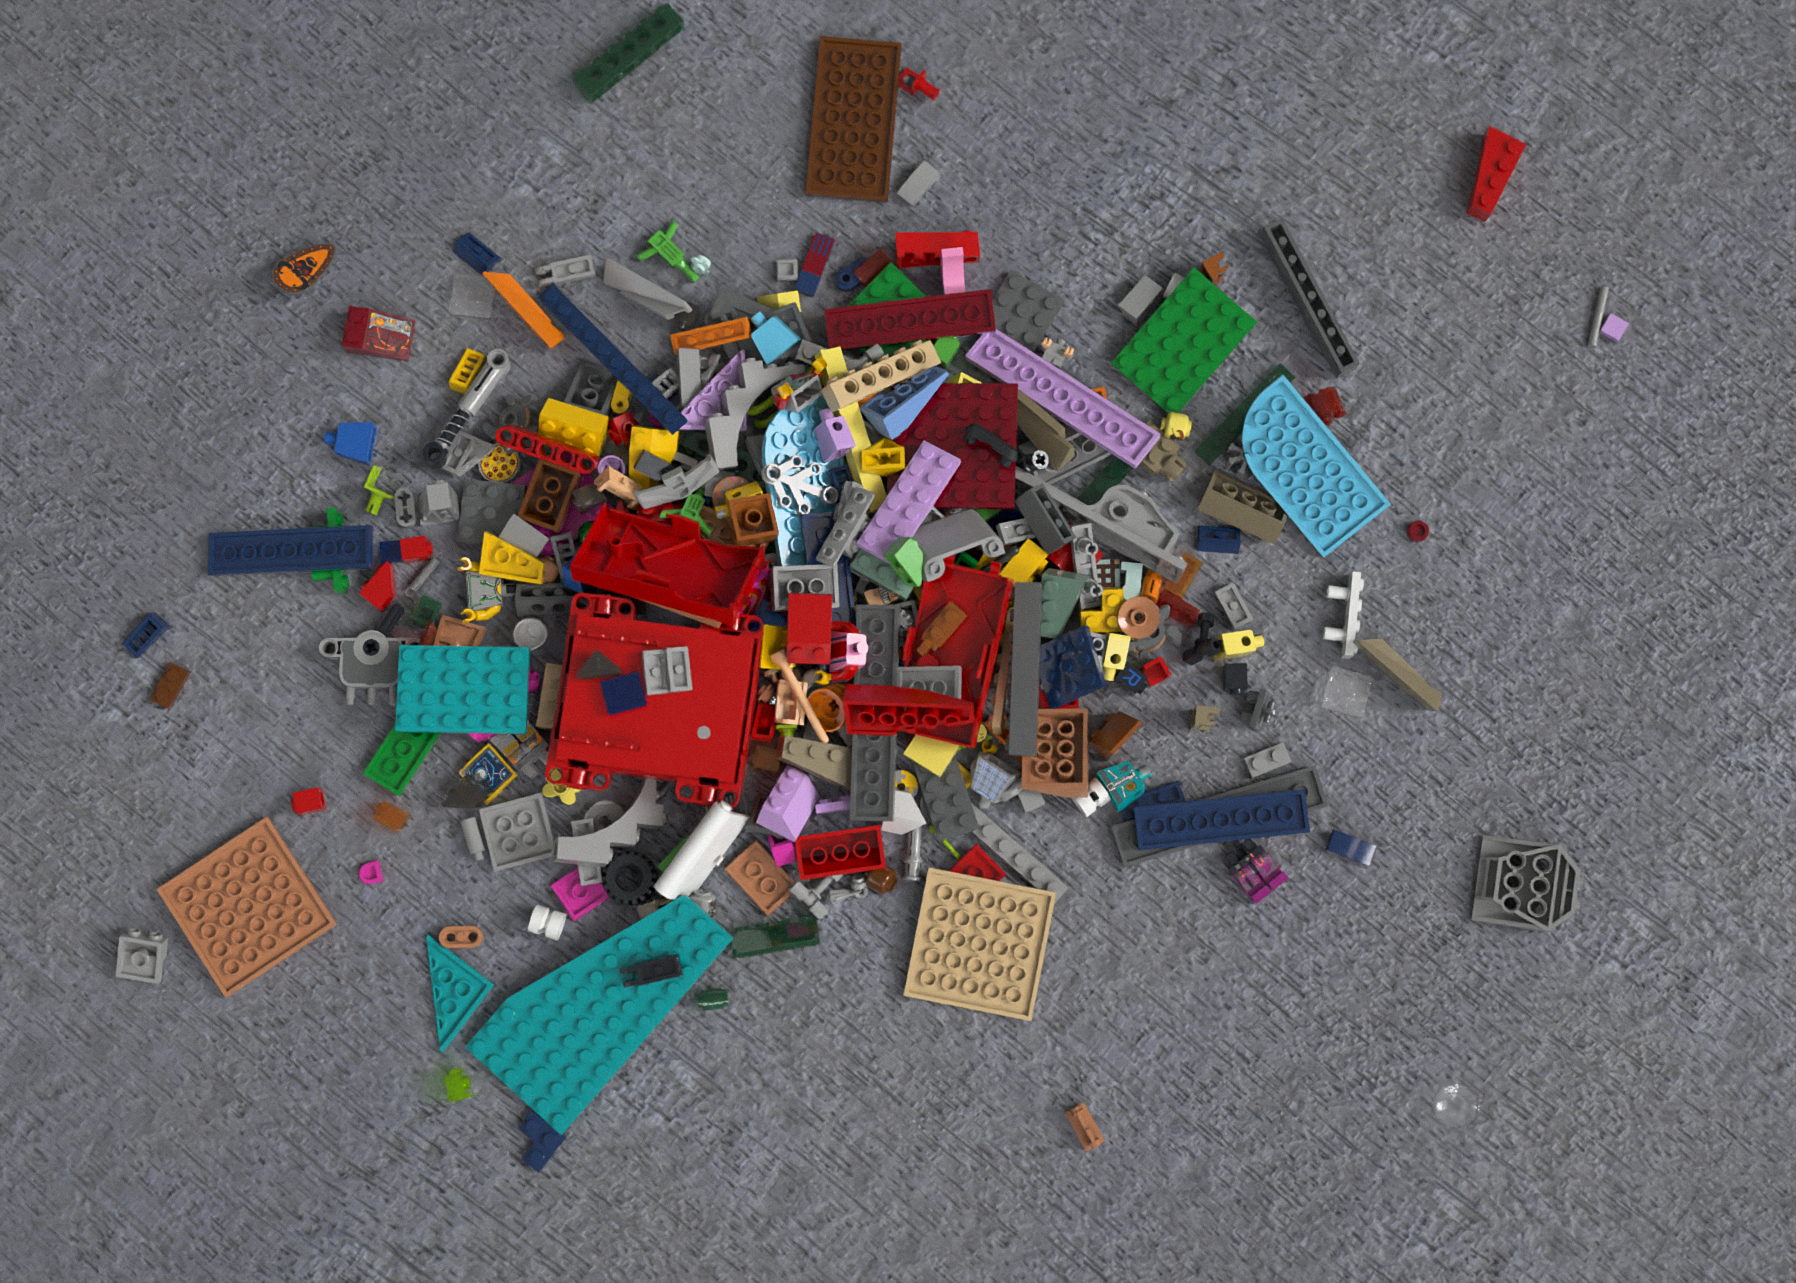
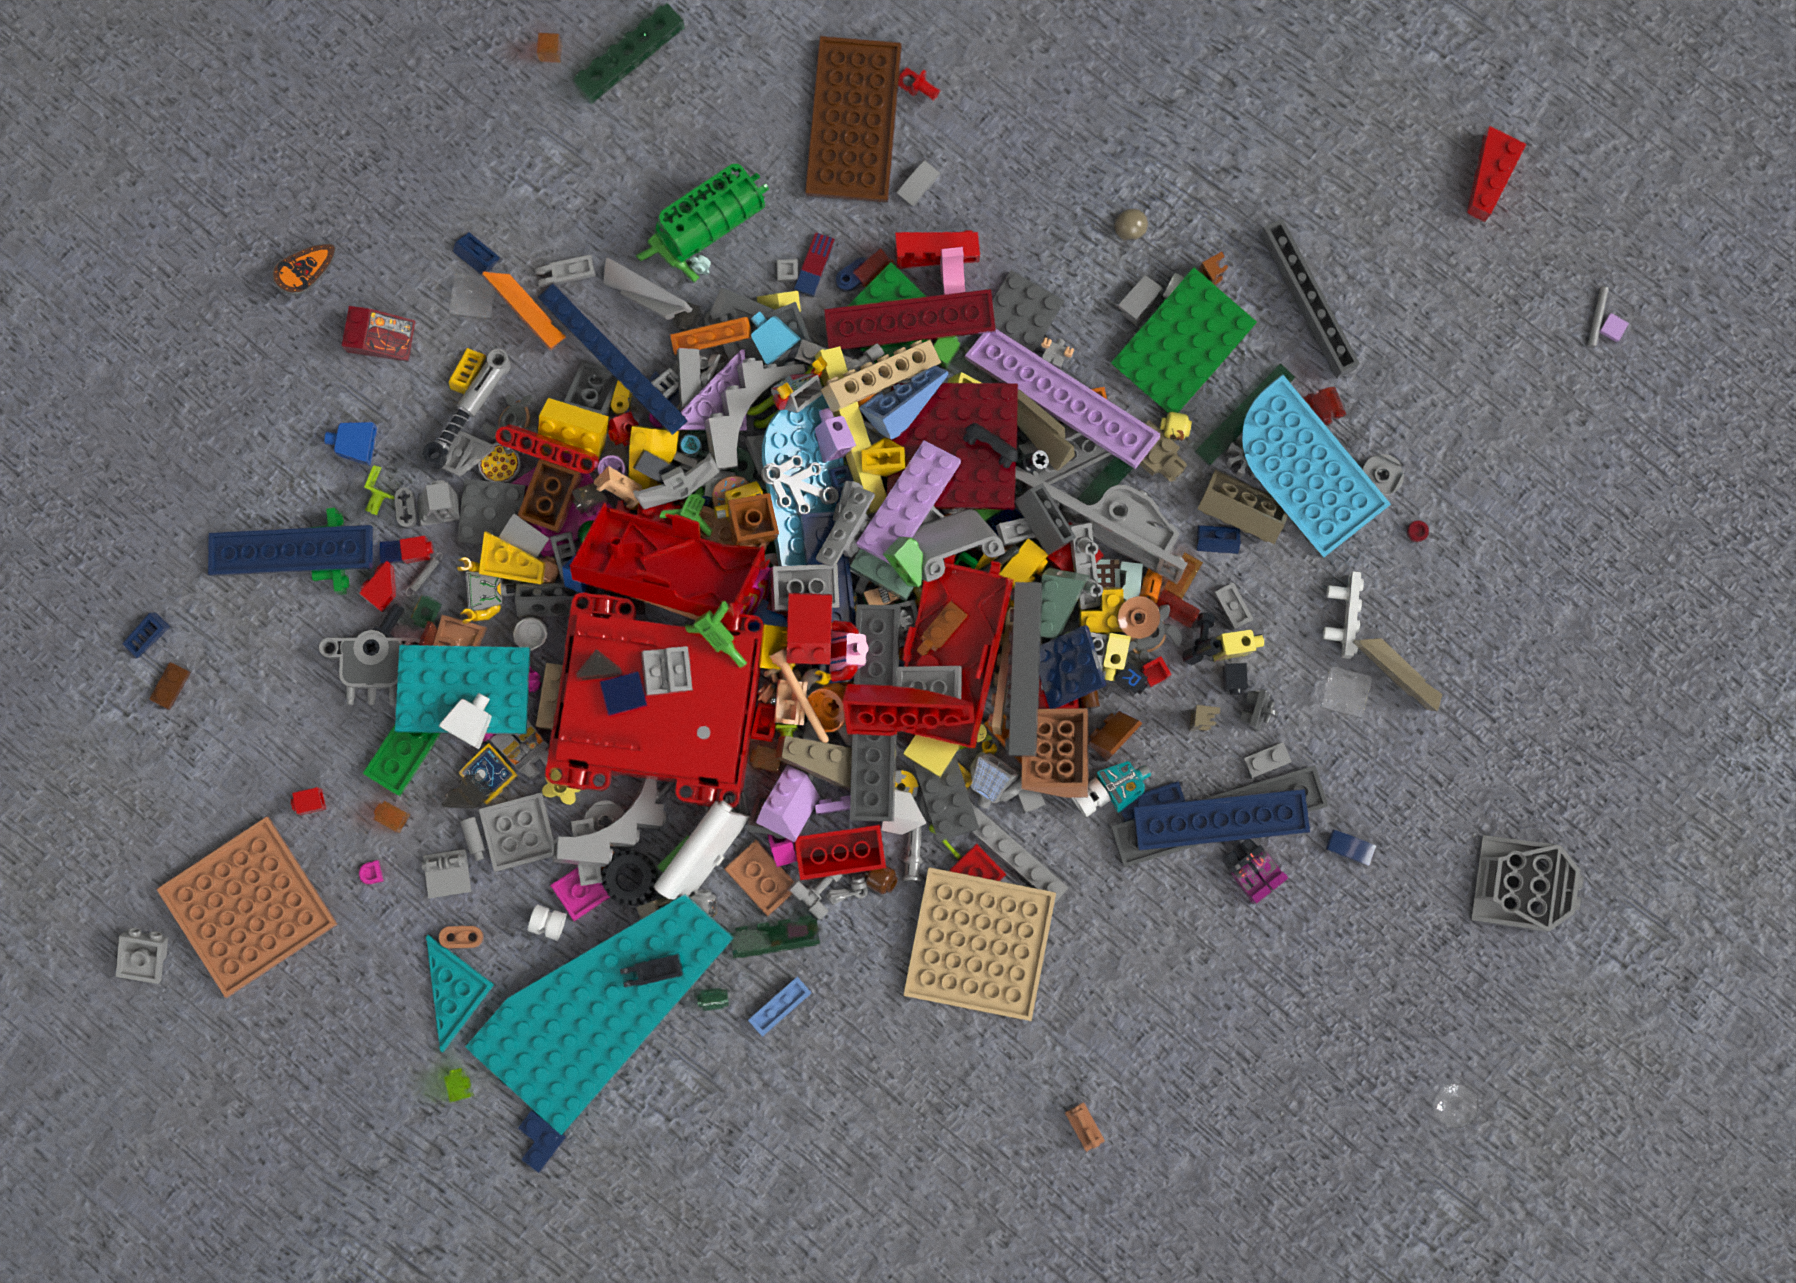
none -> light grey hinge [422,849,471,899]
none -> white torso [440,693,492,749]
none -> clear orange brick [537,33,562,63]
none -> green piece [655,164,769,263]
none -> tile [680,434,702,457]
none -> bright green piece [685,602,747,668]
none -> medium blue plate [748,977,811,1037]
none -> reddish brown piece [1079,690,1100,709]
none -> dark tan hair [1114,209,1148,240]
none -> light grey plate [1362,454,1404,497]

